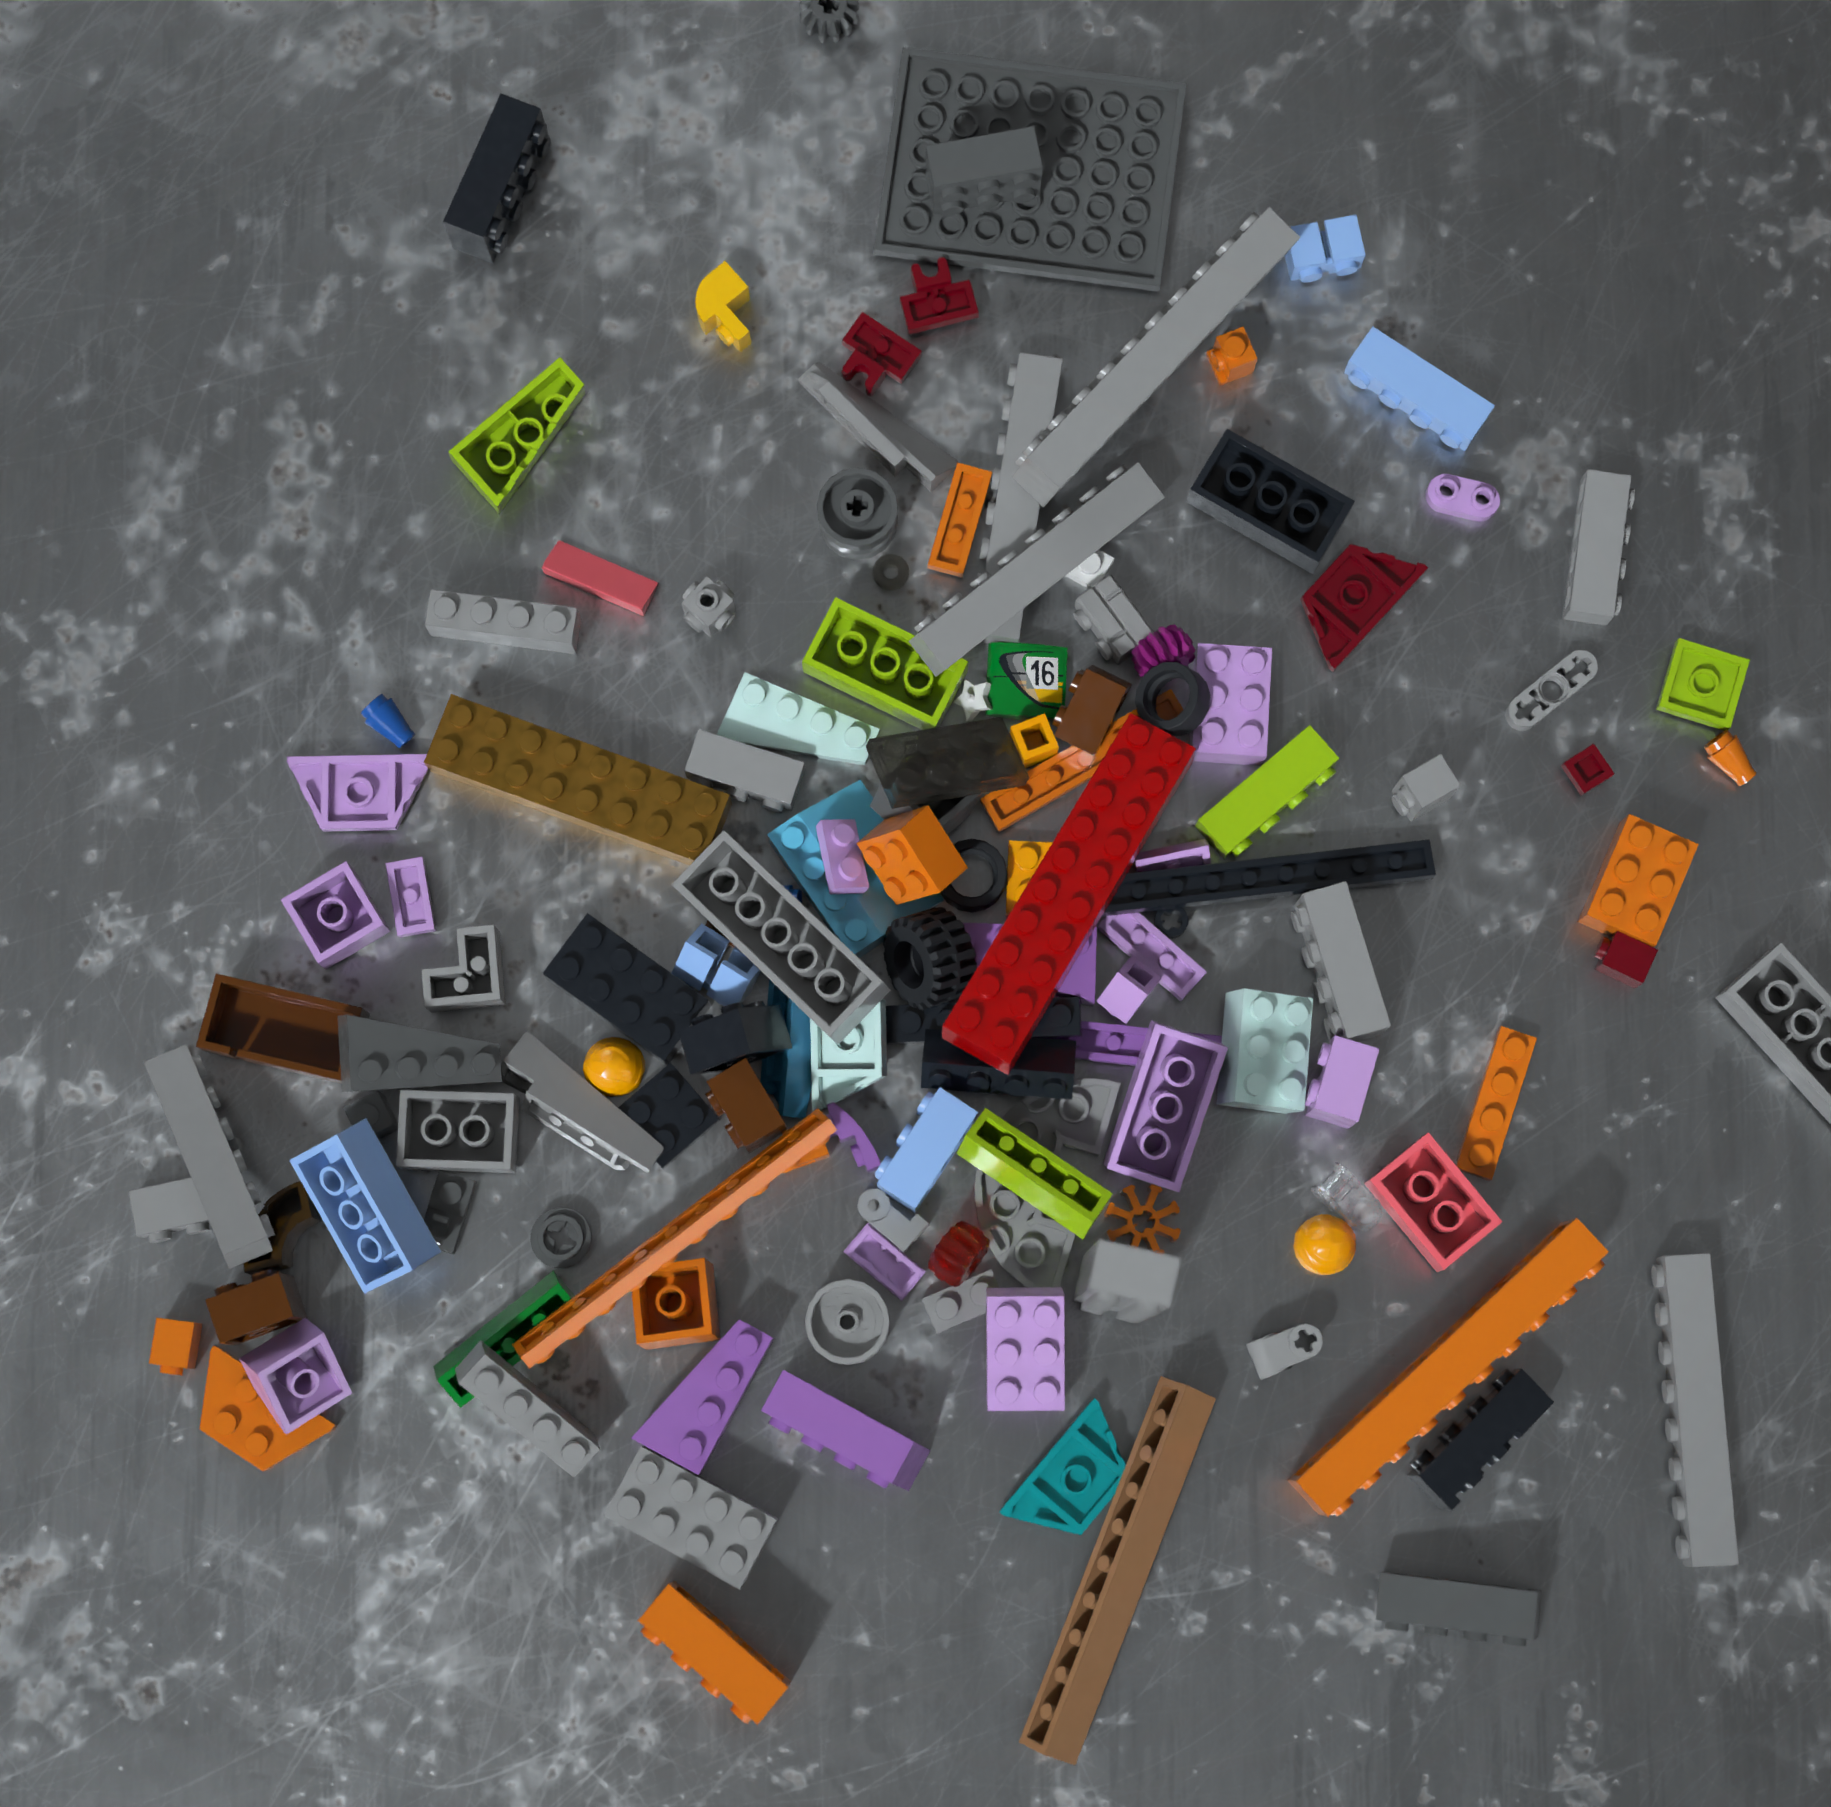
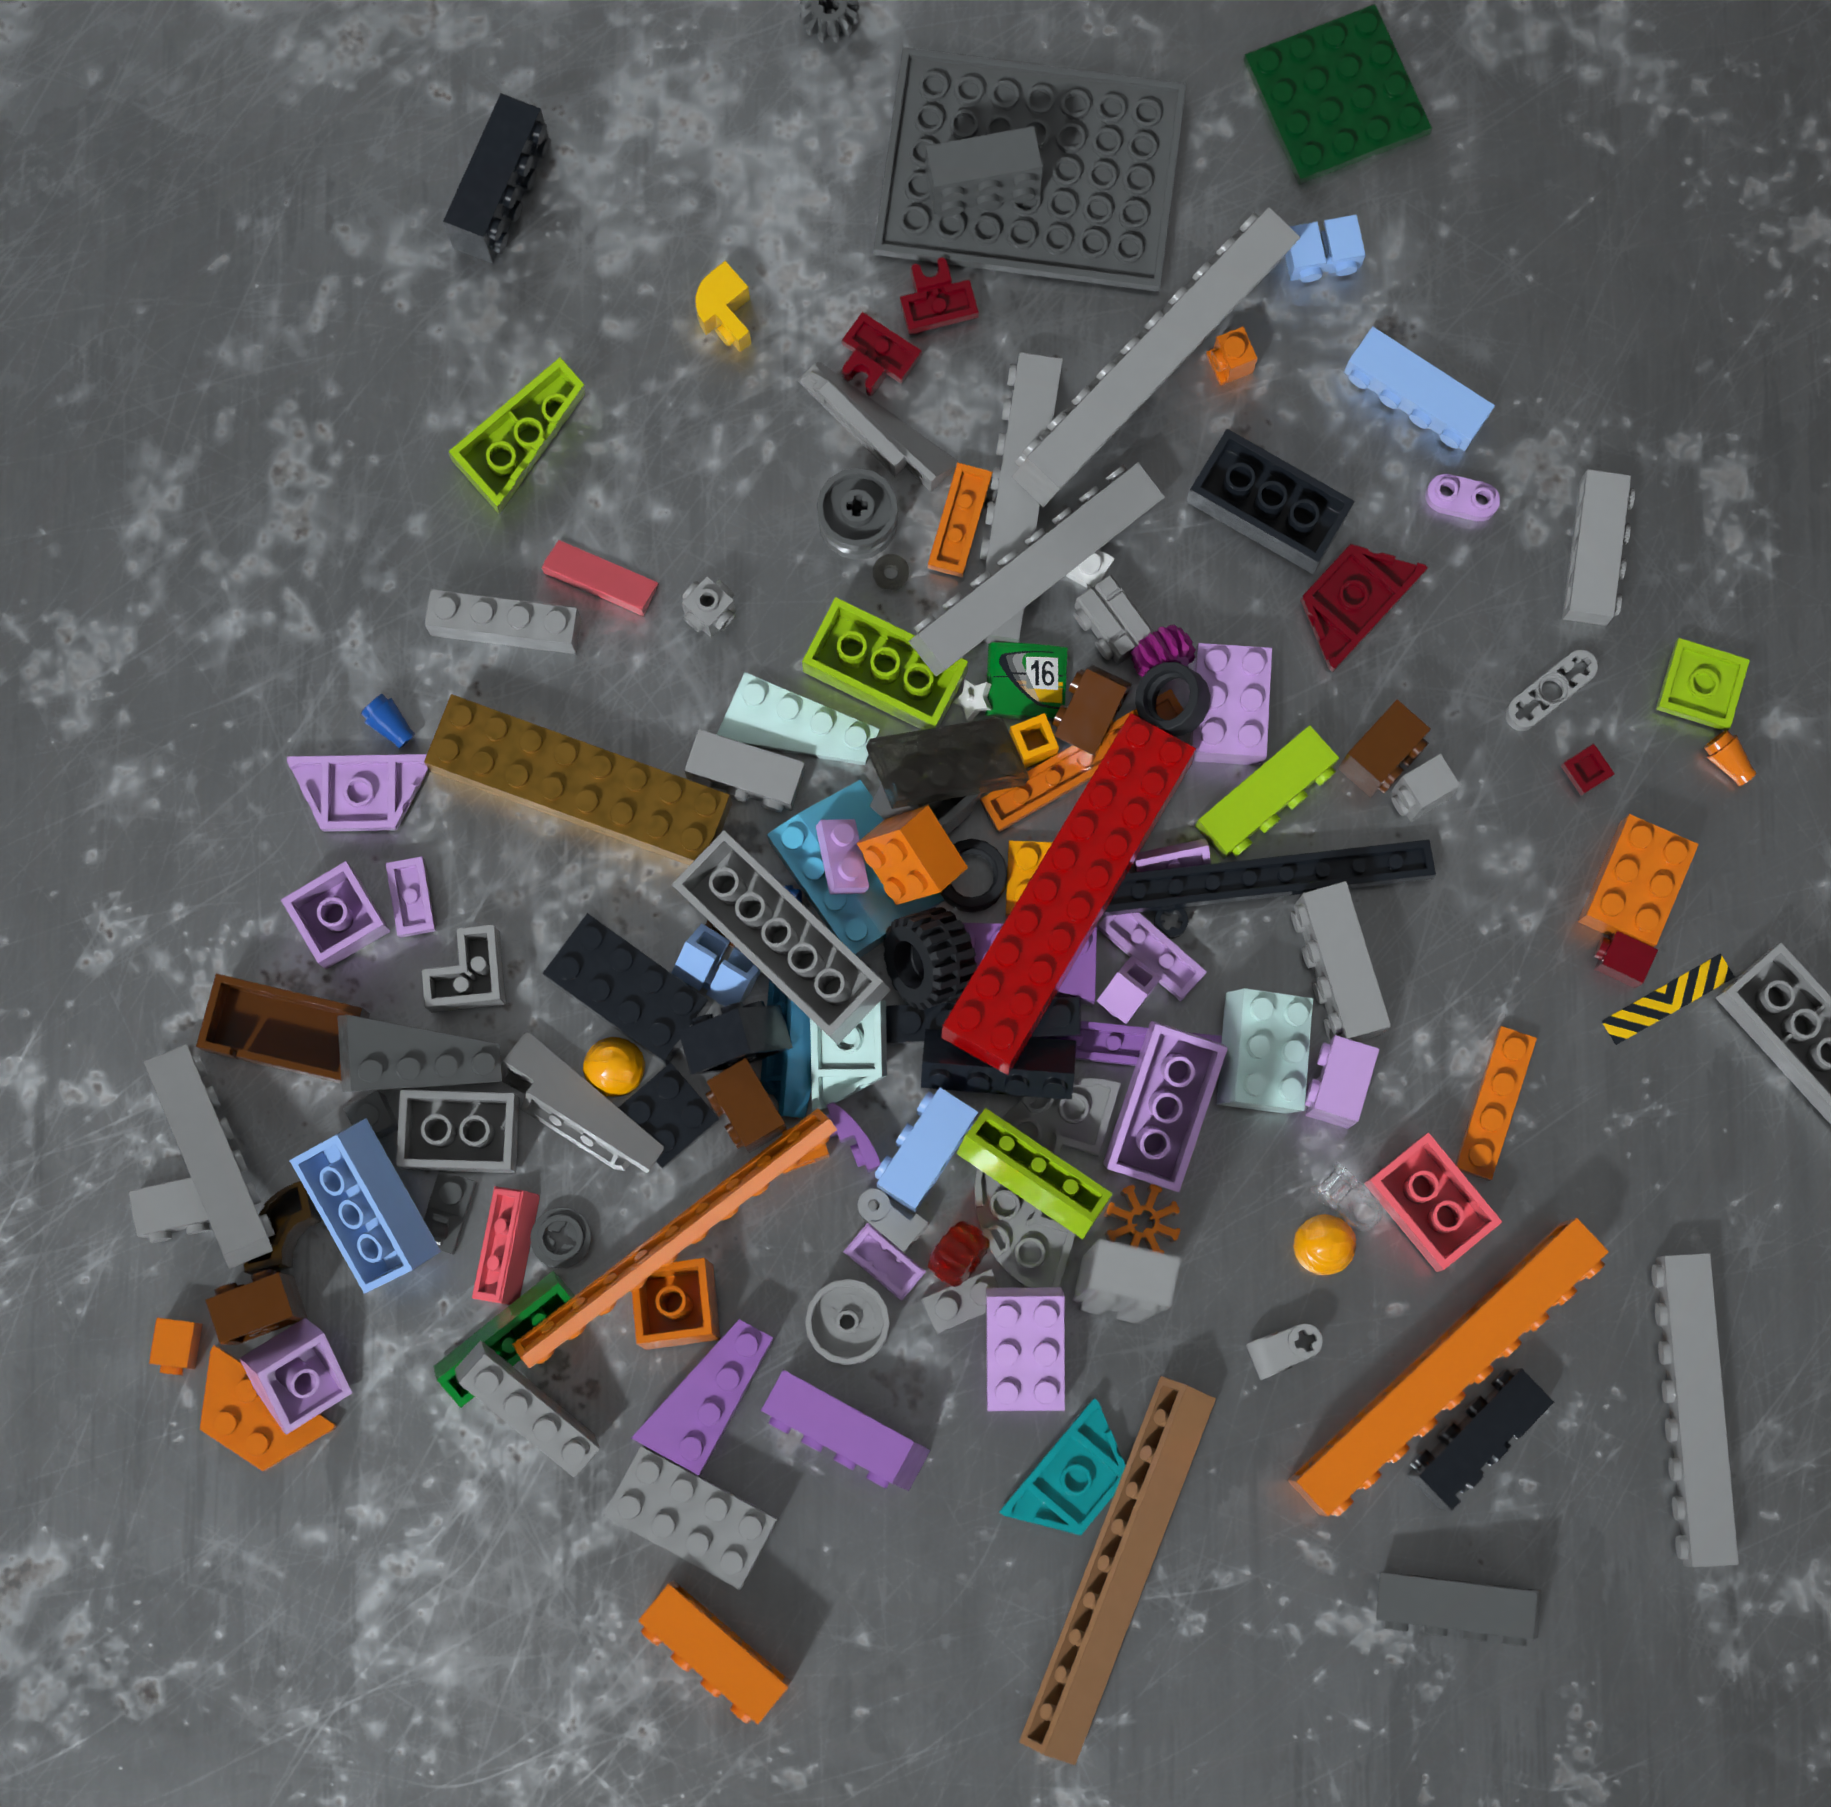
none -> coral slope [472,1186,540,1305]
none -> dark green plate [1243,4,1432,185]
none -> reddish brown brick [1338,699,1431,798]
none -> sticker [1601,953,1735,1045]

